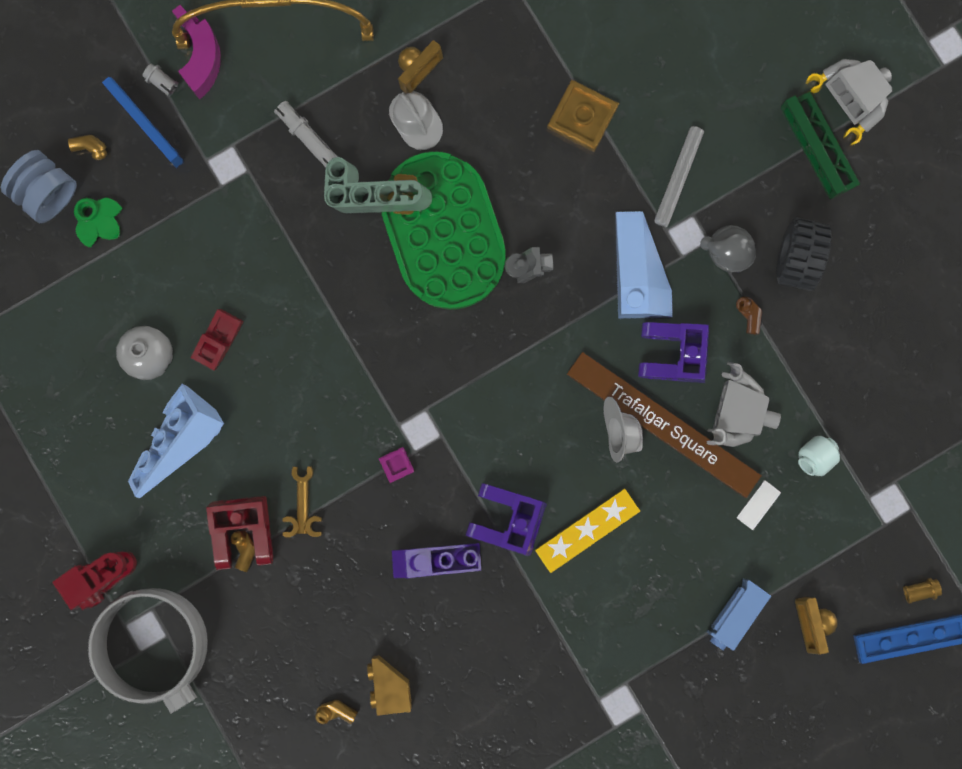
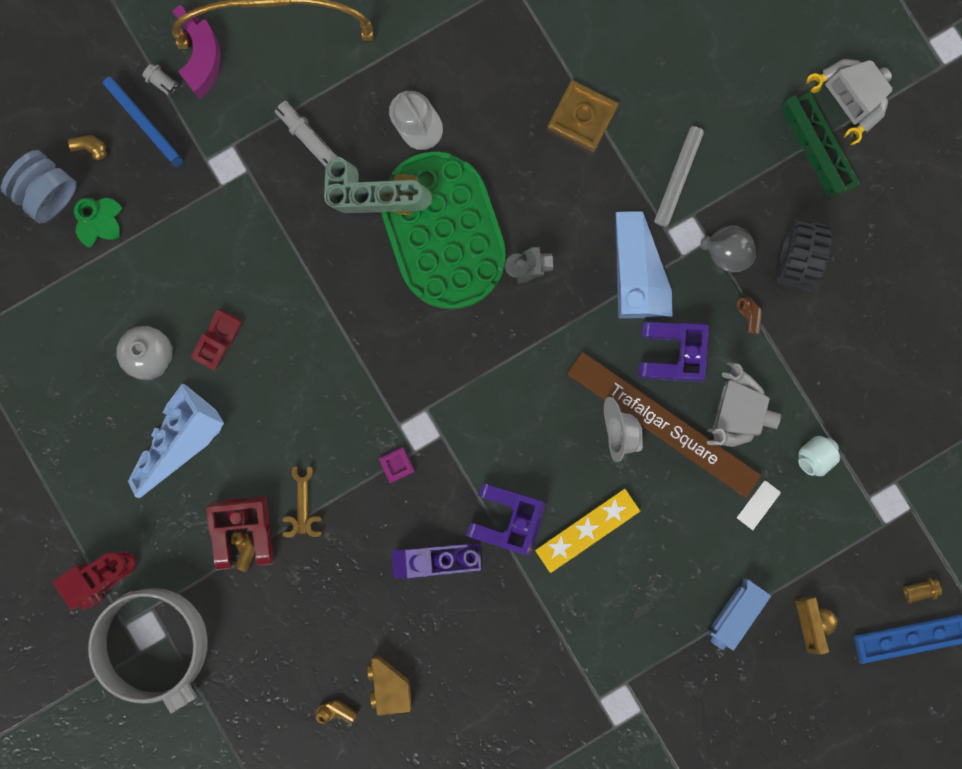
pearl gold tile [398,40,443,94] -> none

